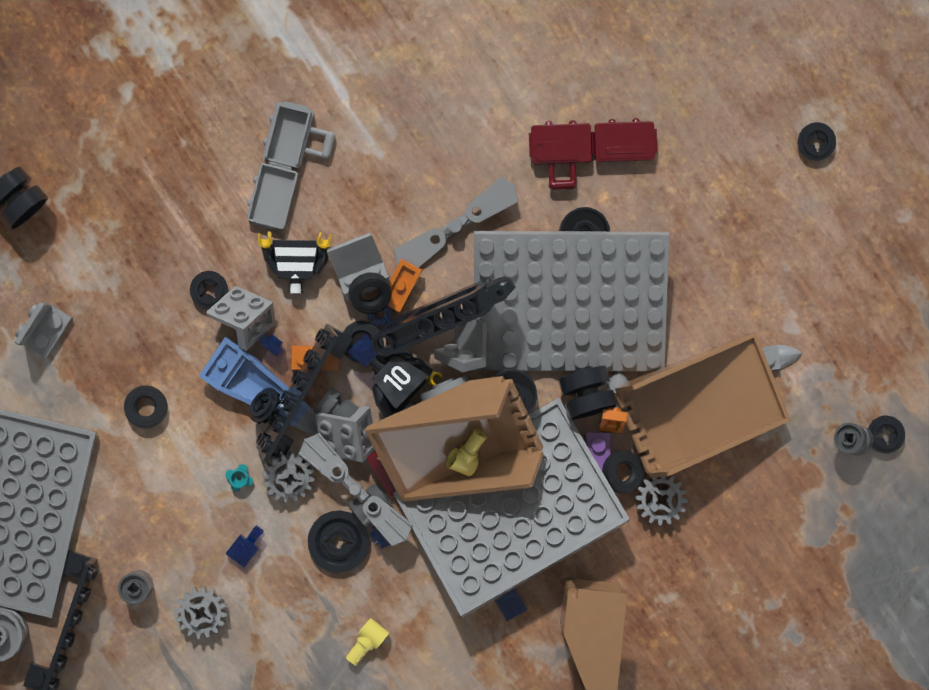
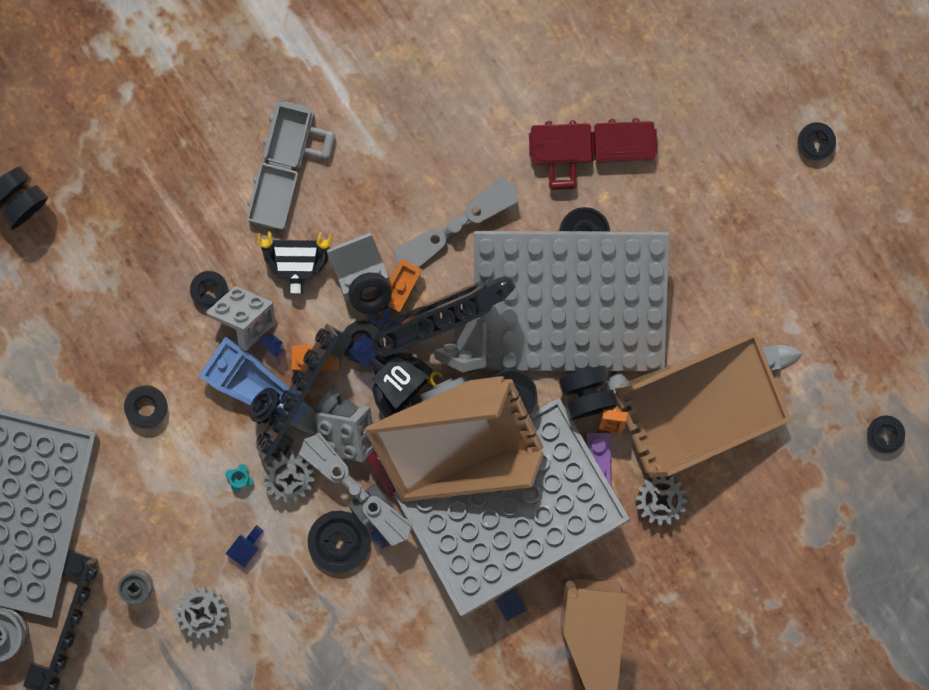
light grey bracket [15,302,73,358] -> none
light yellow pin [346,618,389,666] -> none
light yellow pin [446,429,487,477] -> none
black tyre [602,450,644,494] -> none
dark grey wheel [834,422,874,456] -> none

